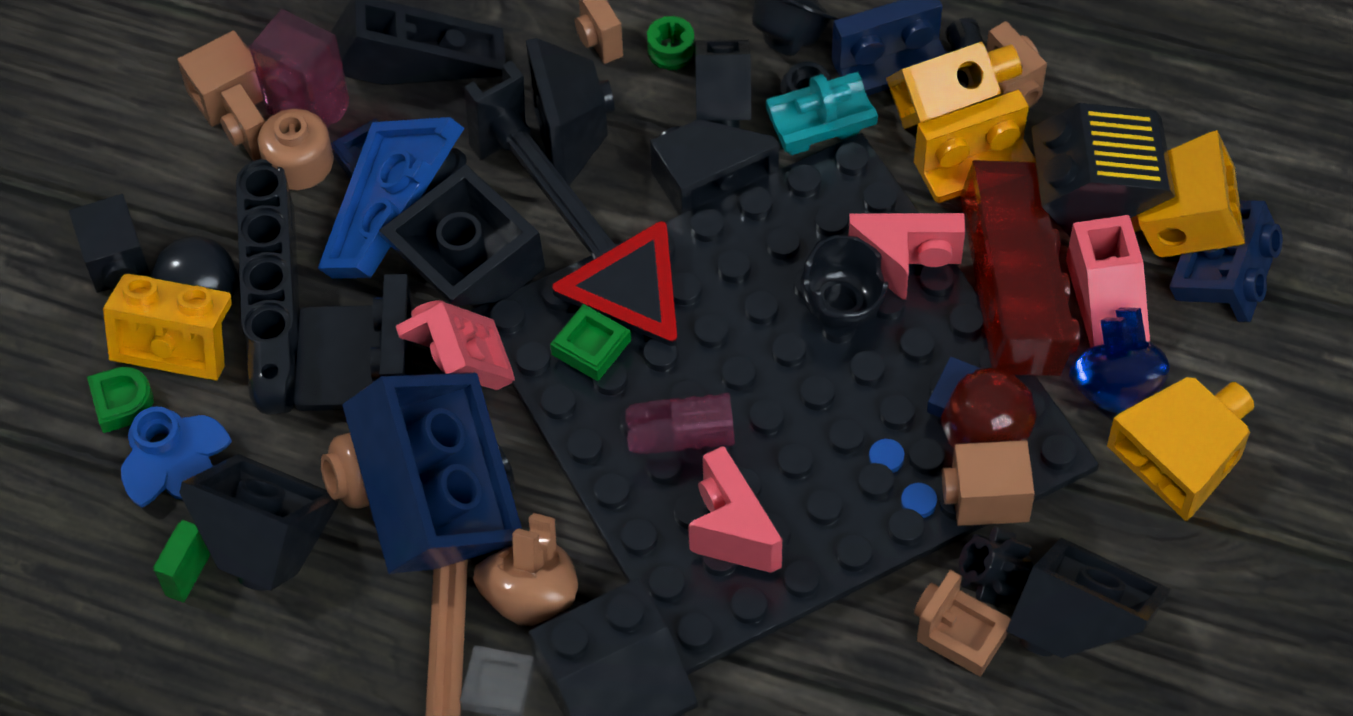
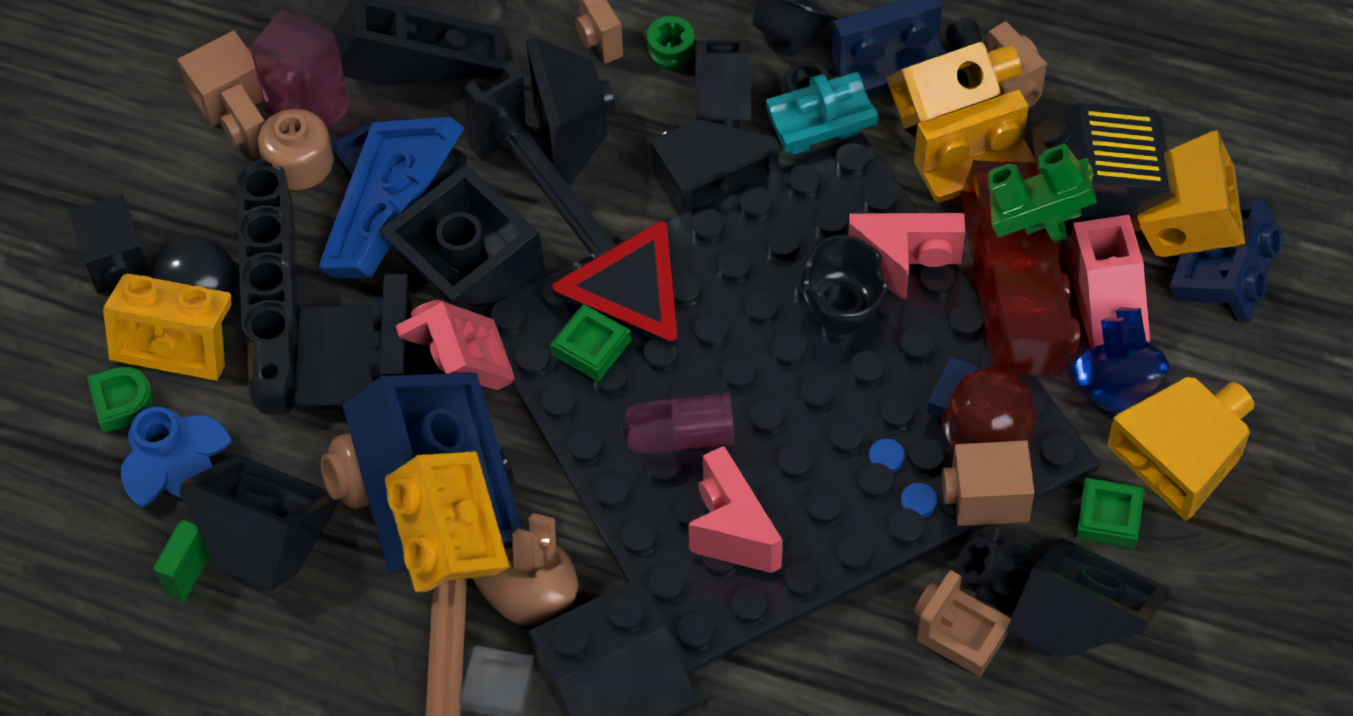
none -> light orange bracket [385,452,510,593]
none -> green hips [988,144,1097,243]
none -> green tile [1076,478,1145,549]

